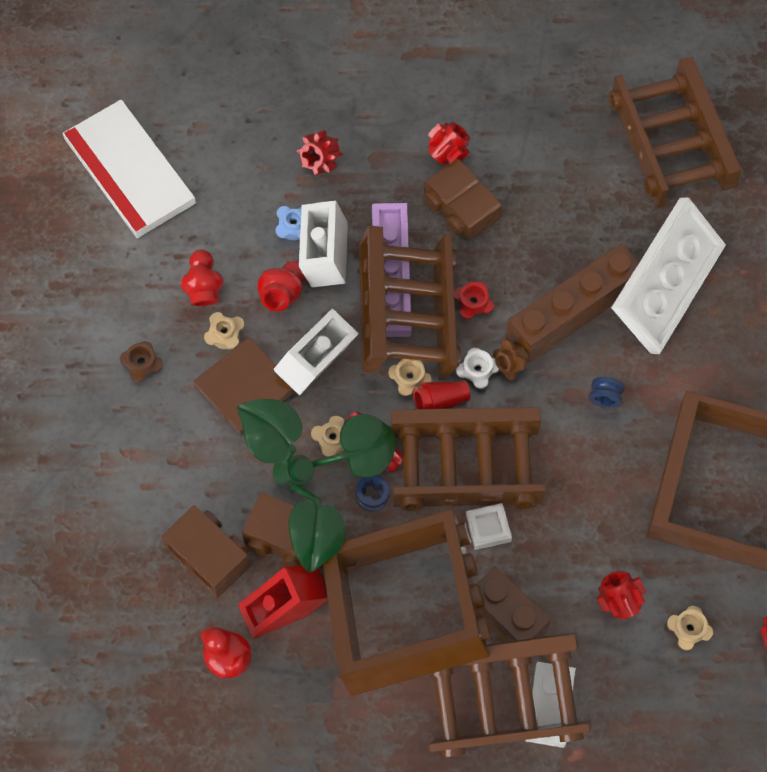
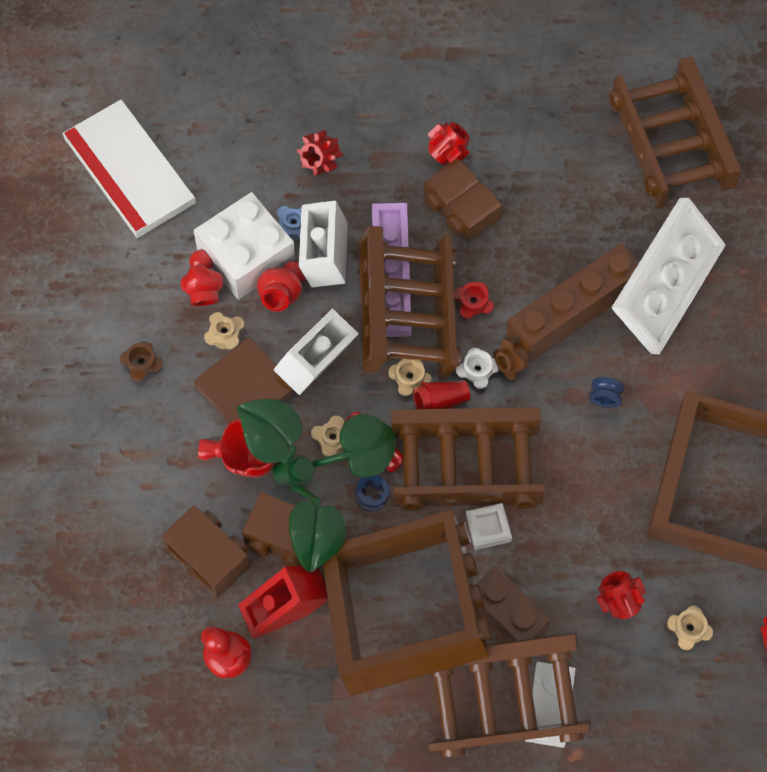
none -> white brick [194,192,295,300]
none -> red hair [198,419,276,478]

